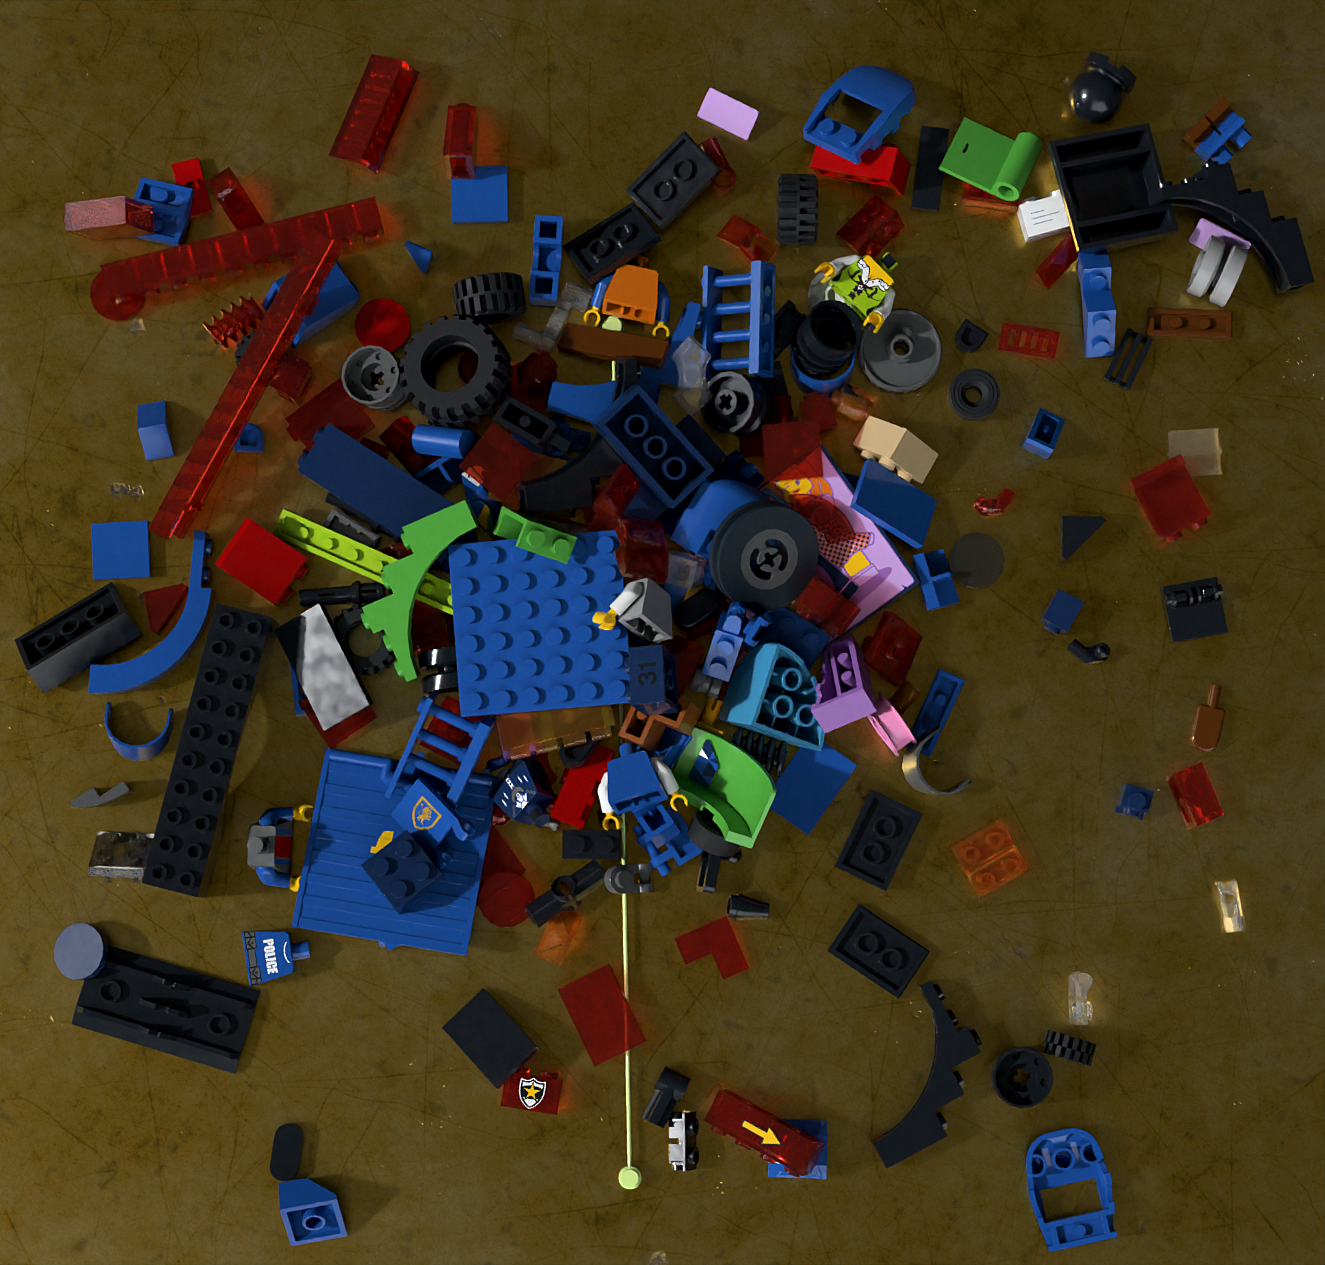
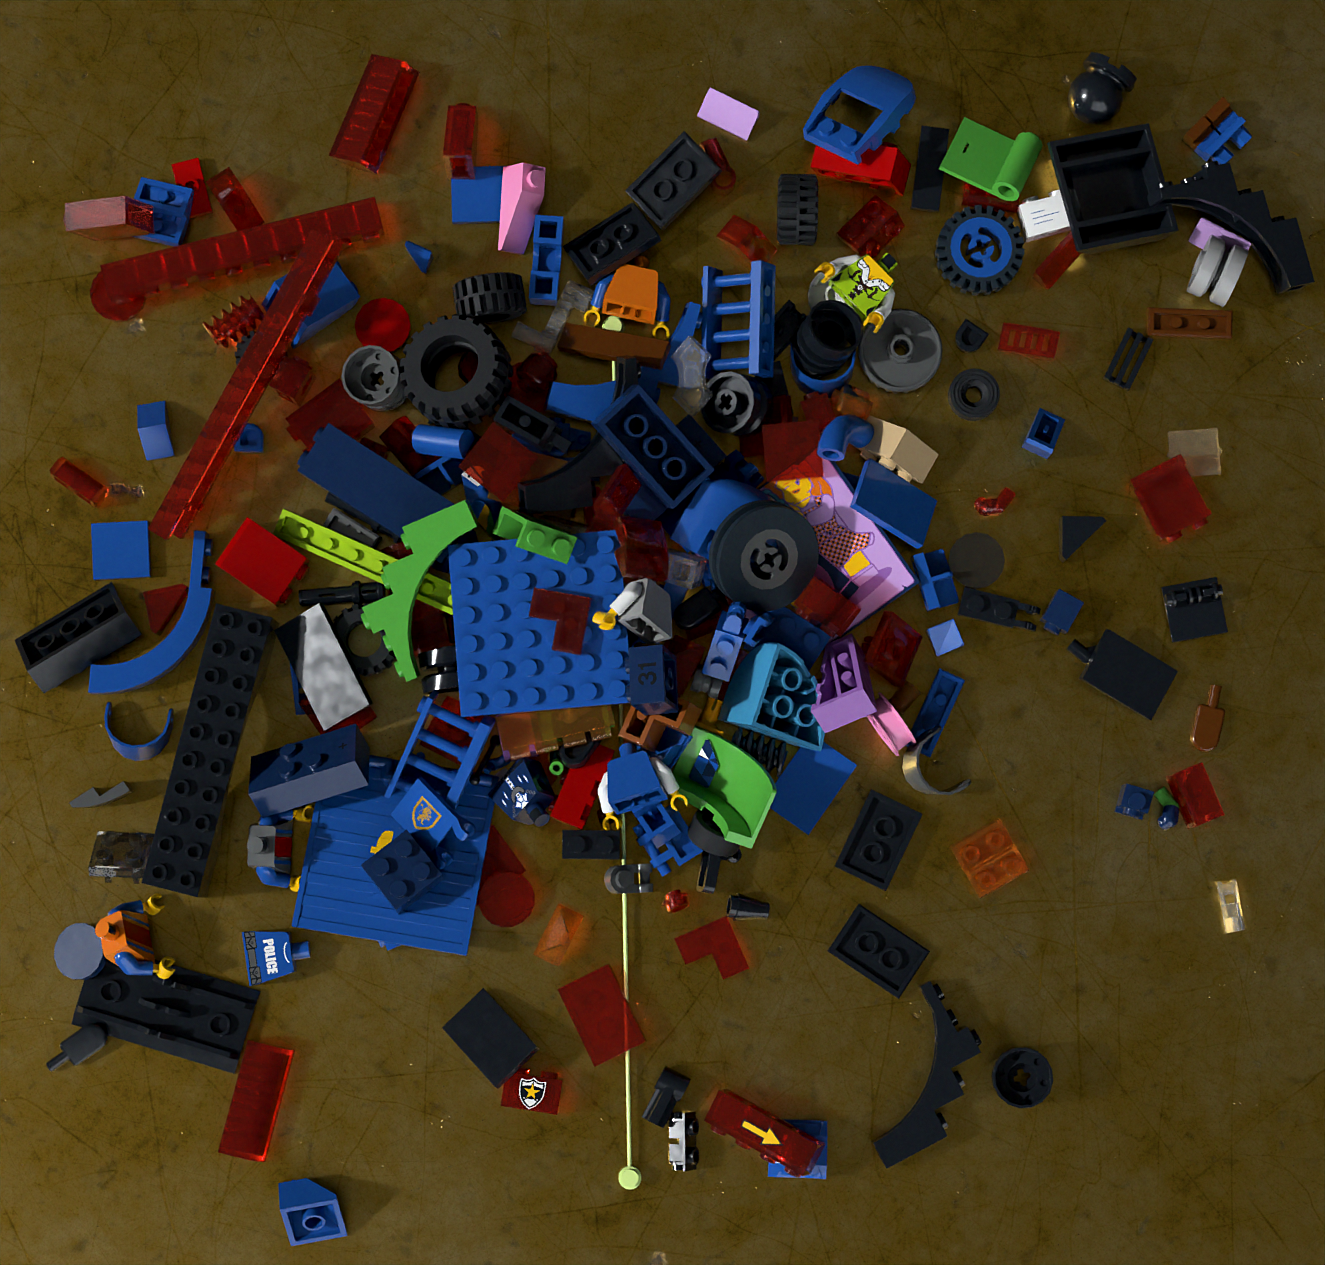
black tile [270,1123,304,1181] -> none
clear red hinge [491,803,560,831] -> none
black piece [524,860,605,928] -> none
clear red tile [789,494,856,545] -> none
blue slope [1026,1128,1117,1252] -> none
black tyre [1041,1030,1097,1066] -> none
clear plate [1068,972,1093,1025] -> none
blue arch [1077,251,1116,358] -> none
none -> black piece [46,1023,108,1072]
none -> clear red brick [49,456,109,509]
none -> torso [95,893,175,979]
none -> clear red brick [218,1039,295,1162]
none -> dark blue brick [248,724,370,818]
none -> black hinge [469,735,501,785]
none -> bright pink slope [498,163,546,255]
none -> clear red tile [529,588,592,655]
none -> bright green arm [549,745,565,775]
none -> clear red plate [662,889,689,914]
none -> blue cylinder [817,414,874,461]
none -> blue slope [926,619,964,657]
none -> wheel [935,205,1025,296]
none -> black hinge [957,587,1041,632]
none -> black tile [1079,629,1178,720]
none -> arm [1153,786,1179,830]

